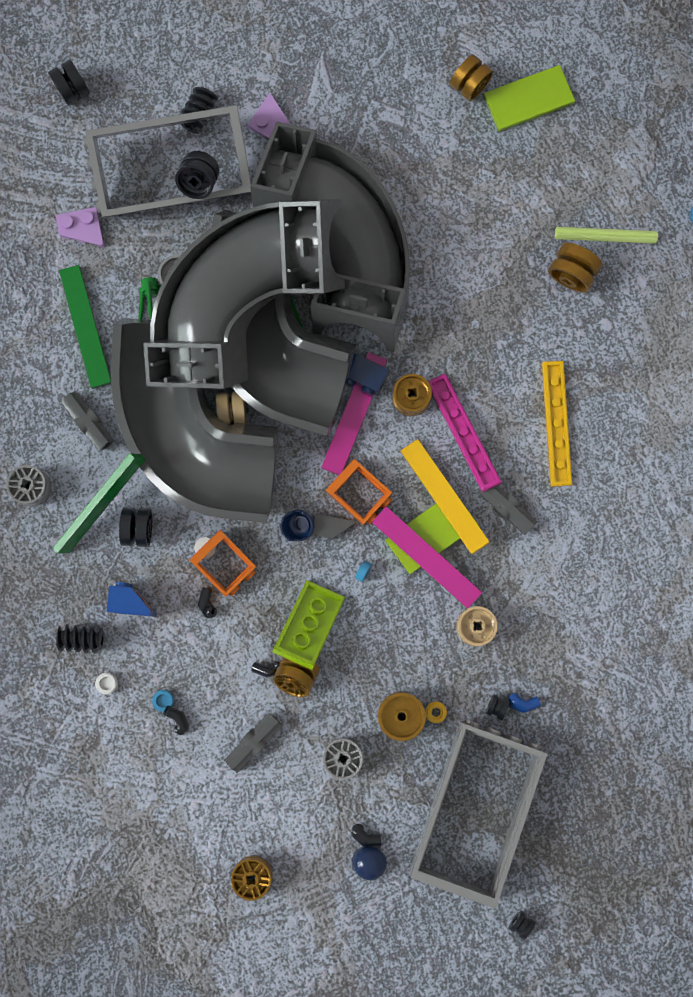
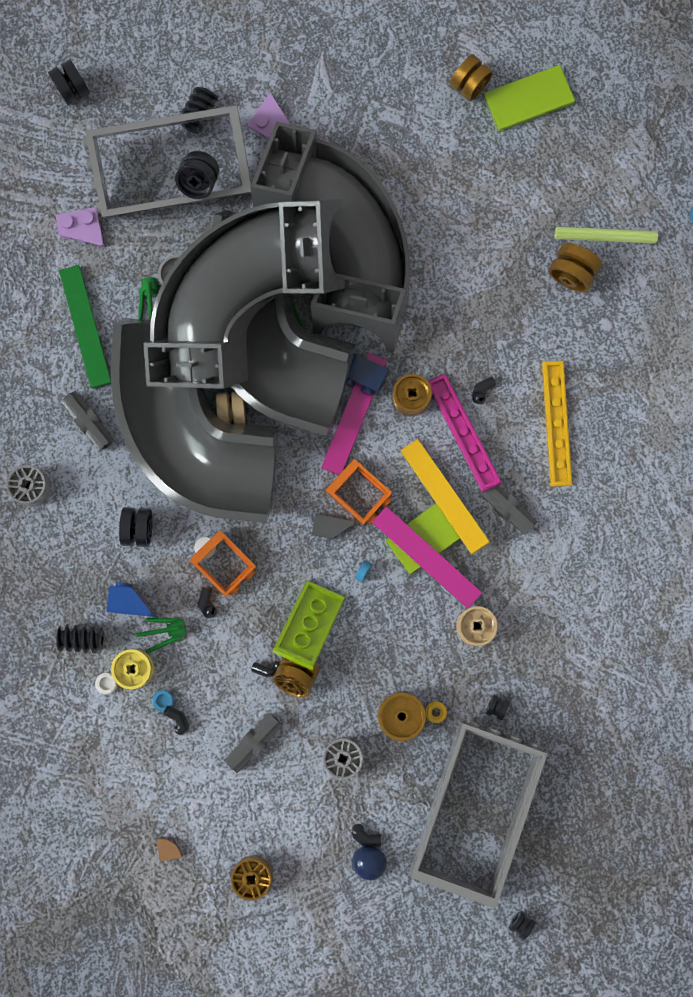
green tile [53,453,146,554] -> none
dark blue hair [280,509,315,541] -> none
blue arm [508,693,541,713] -> none
none -> light yellow wheel [111,649,155,689]
none -> green plant [135,617,186,653]
none -> medium nougat tile [157,838,182,861]
none -> black arm [472,376,496,404]

